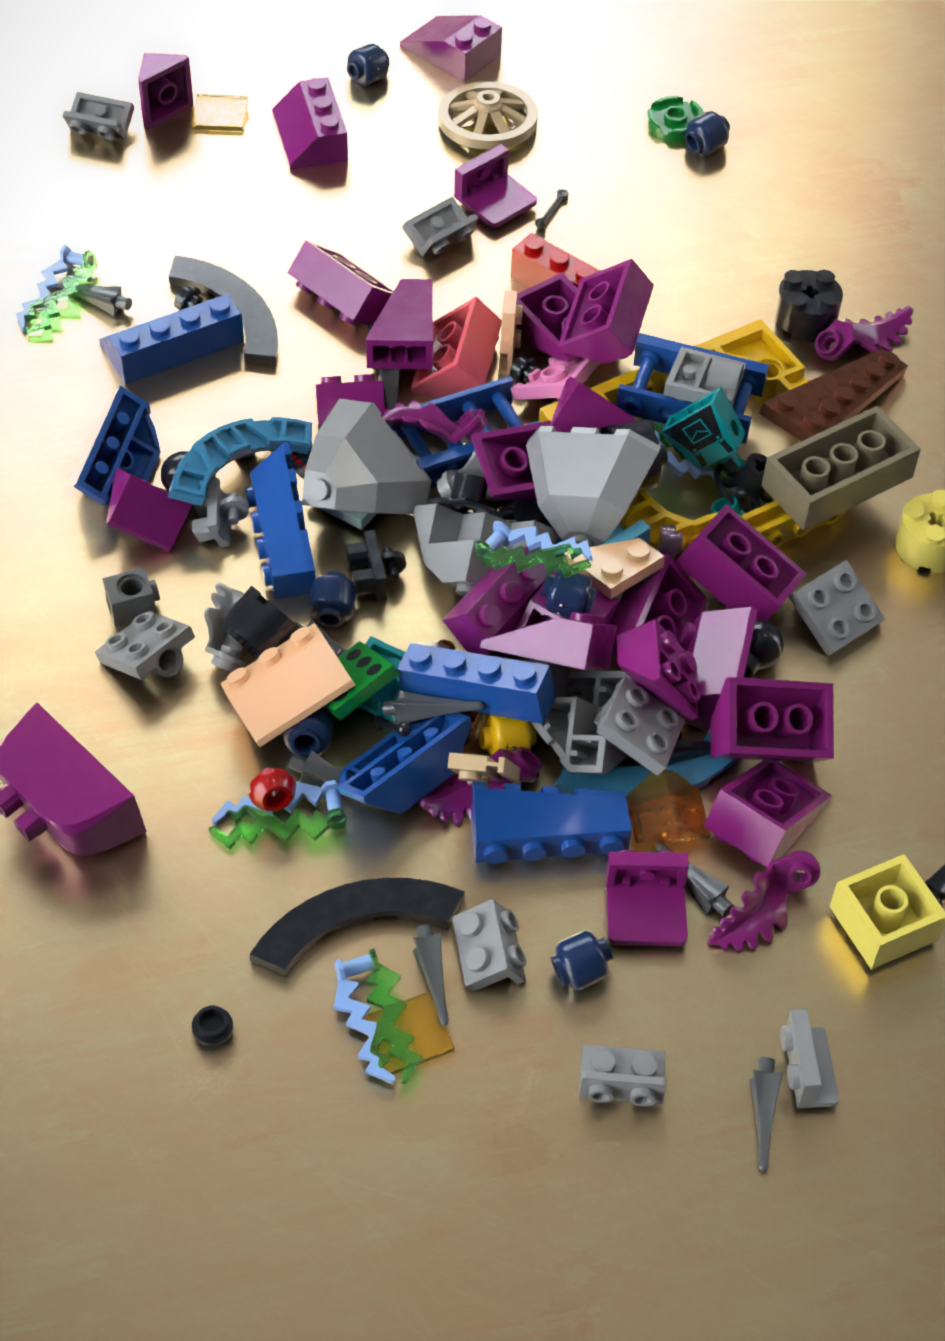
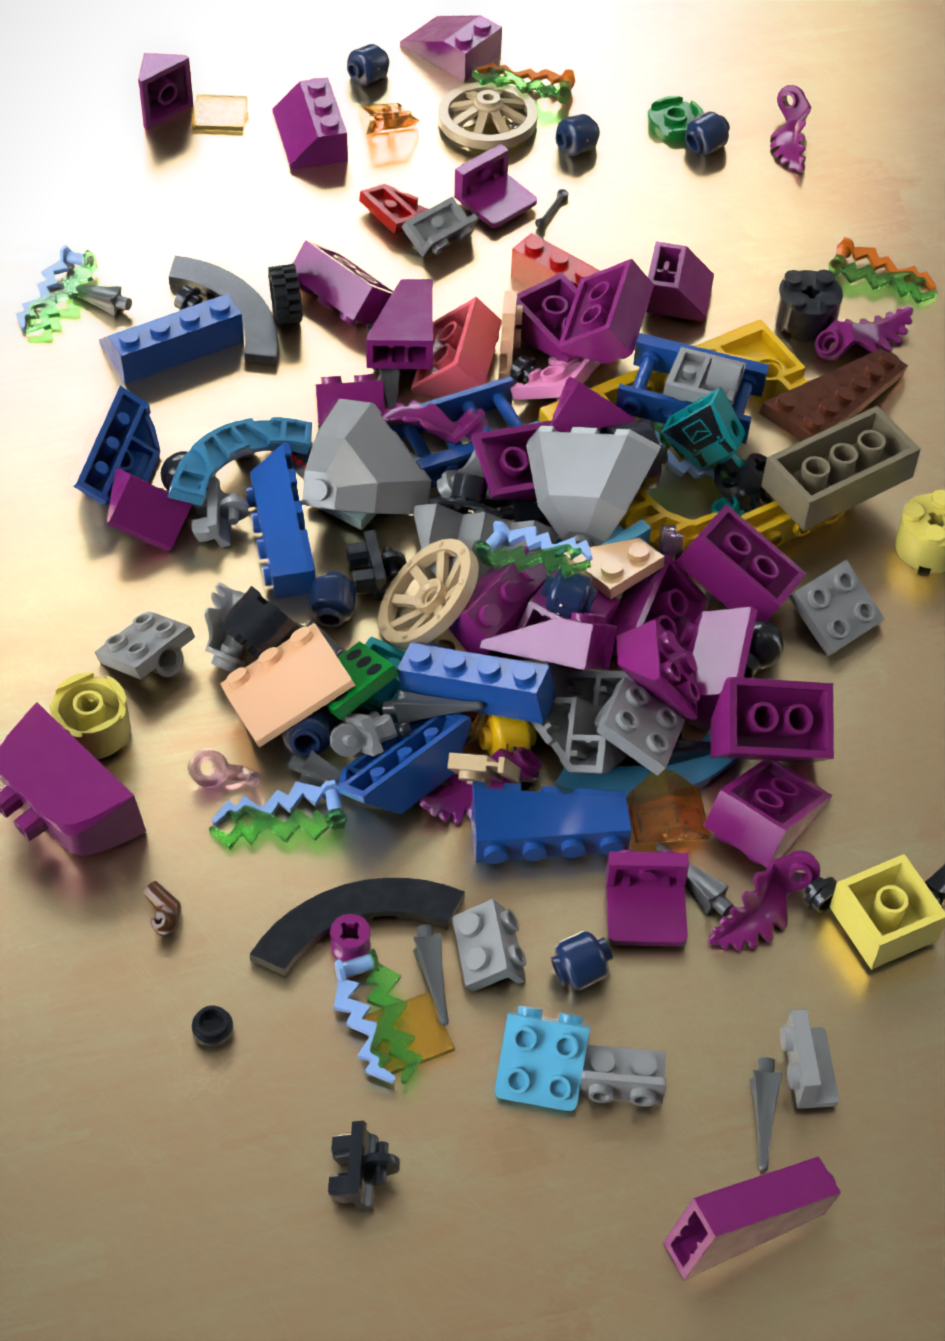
light grey bracket [62,91,135,140] -> none
dark grey brick [102,567,160,627] -> none
red plate [248,768,296,812] -> none
none -> light yellow brick [49,673,131,759]
none -> reddish brown arm [143,881,181,935]
none -> plate [188,748,261,788]
none -> black tyre [268,263,303,325]
none -> black hips [328,1120,400,1212]
none -> light grey hips [330,711,397,757]
none -> magenta wheel [330,914,371,962]
none -> clear orange slope [358,102,420,134]
none -> red wing [359,183,429,234]
none -> tan wheel [378,539,479,649]
none -> clear neon green piece [472,63,576,104]
none -> medium azure bracket [494,1005,591,1111]
none -> dark blue head [555,113,600,156]
none -> magenta slope [646,241,714,322]
none -> magenta slope [663,1156,841,1280]
none -> magenta plant [770,84,812,173]
none -> black plate [804,877,837,913]
none -> clear neon green piece [828,237,938,304]

